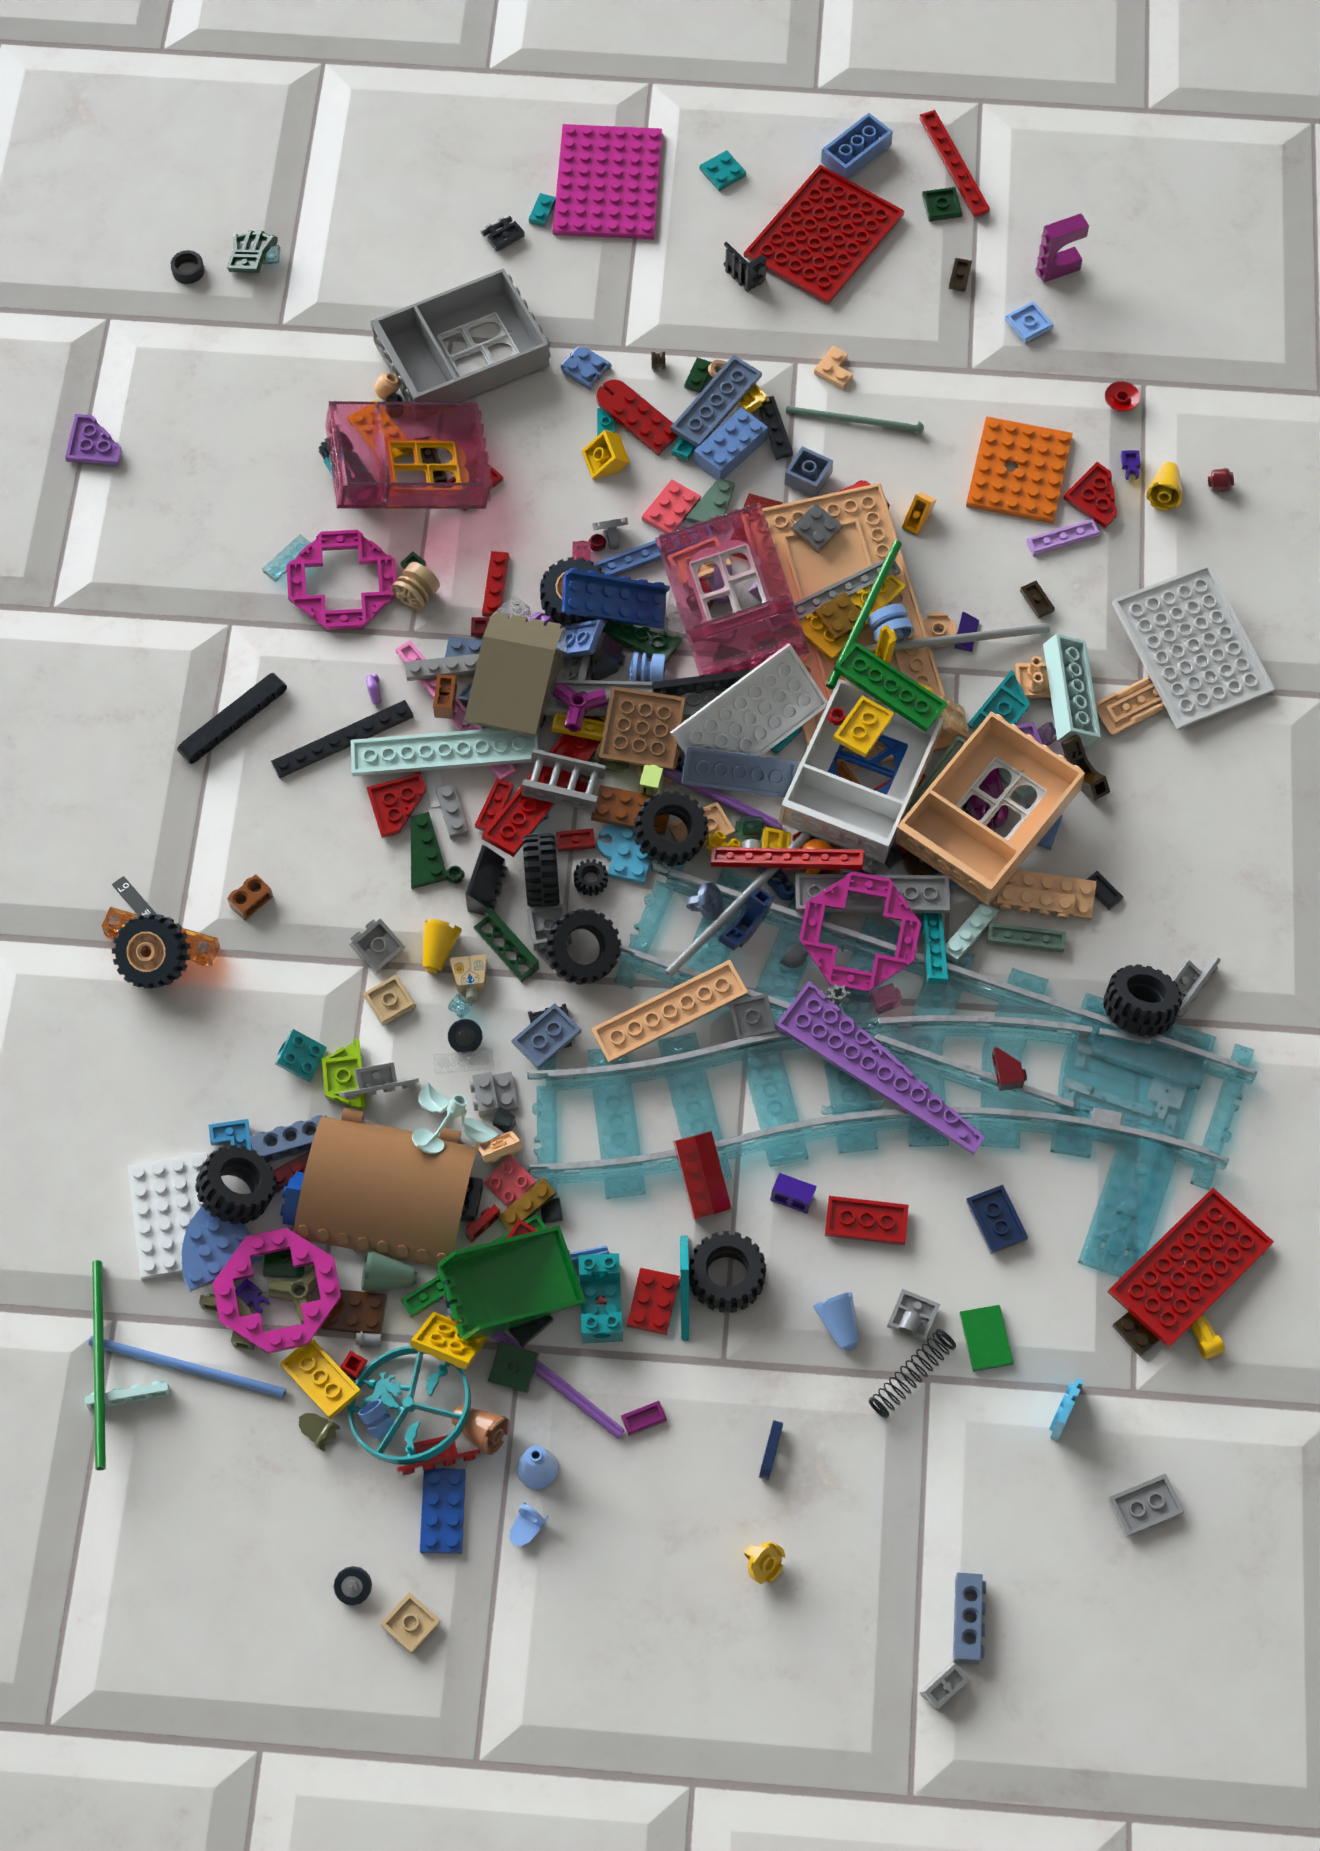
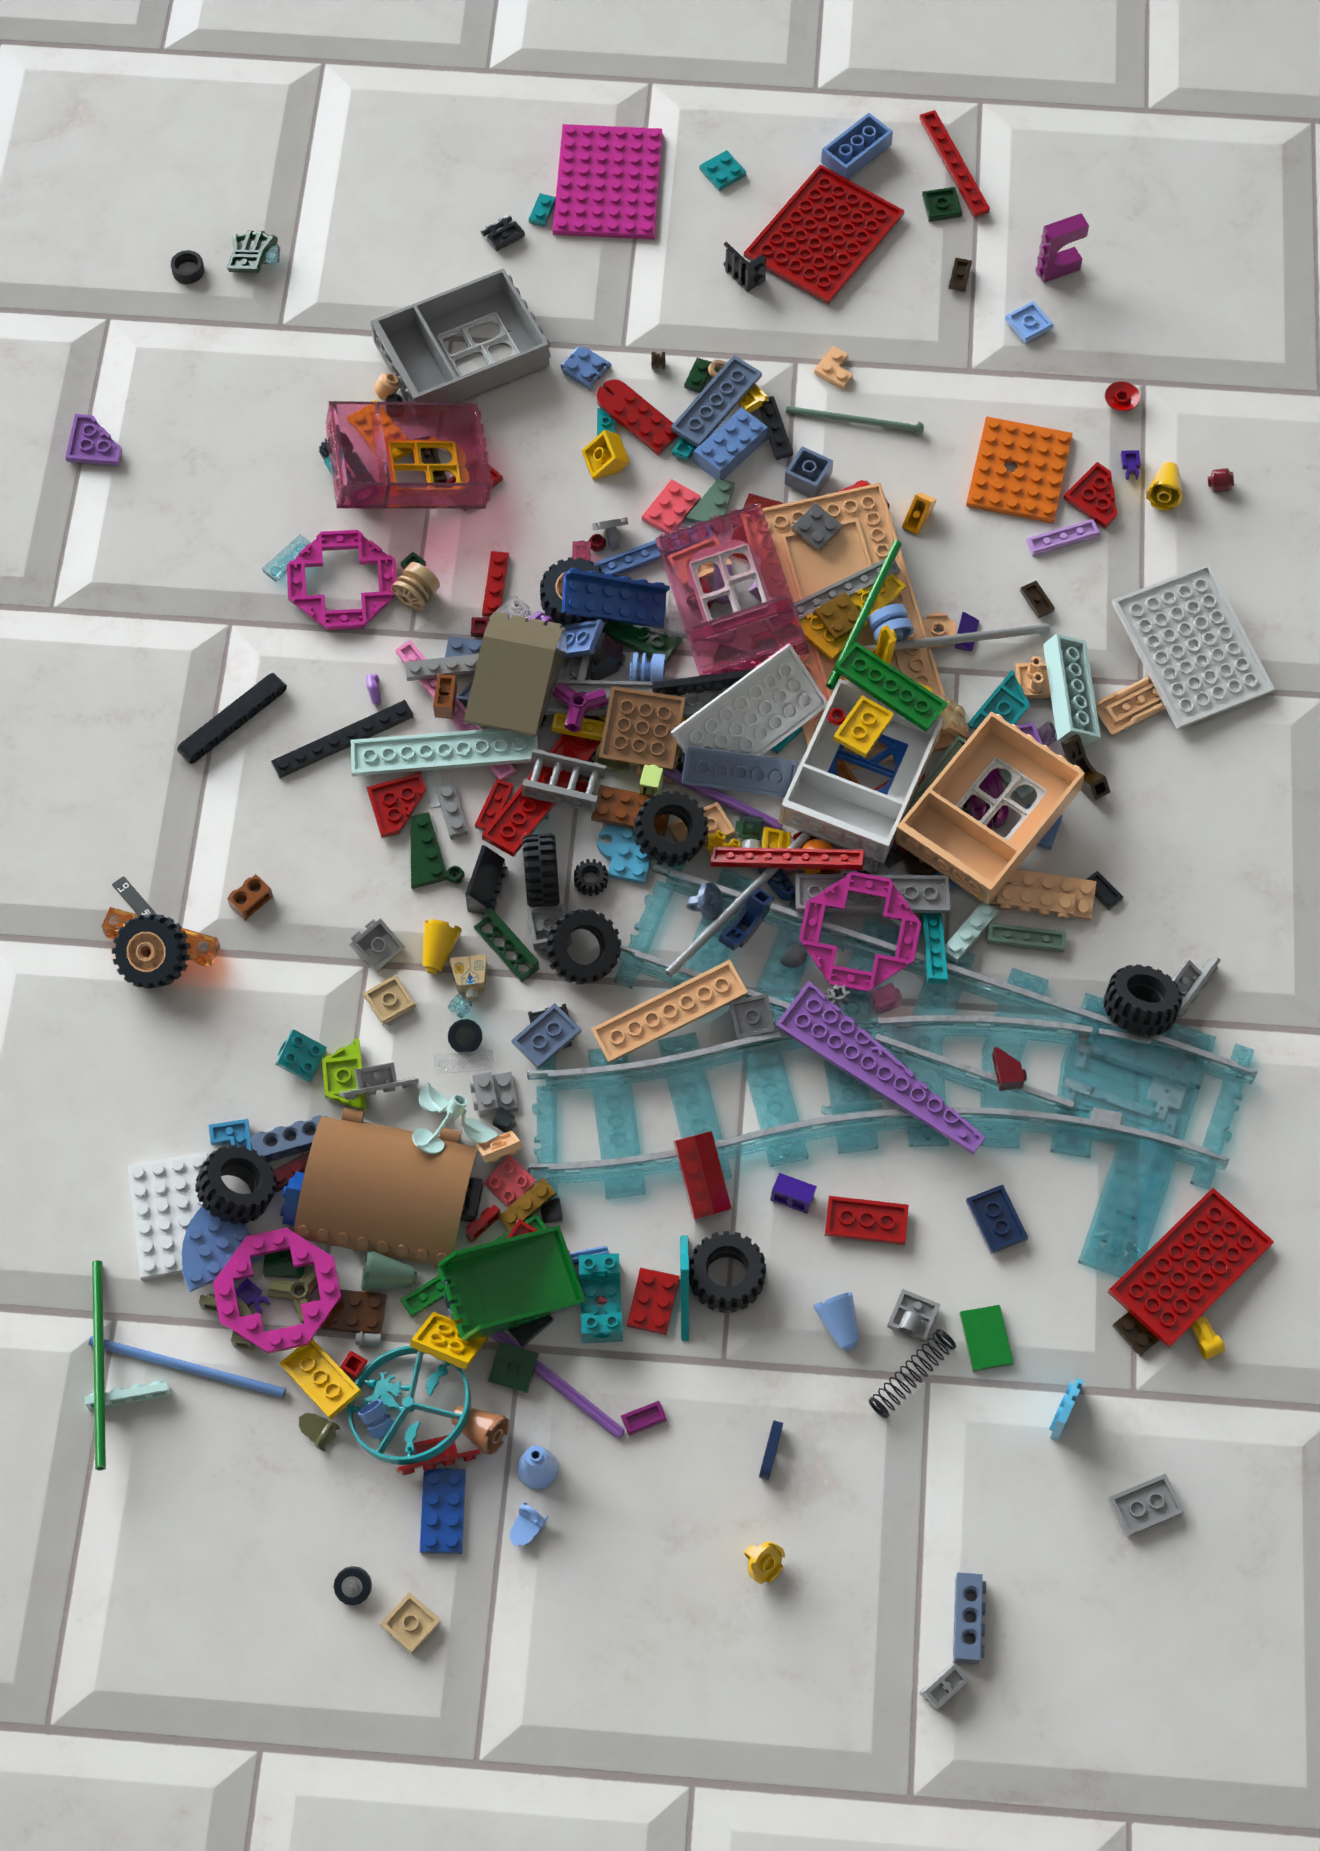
red plate [556,828,595,852] -> none

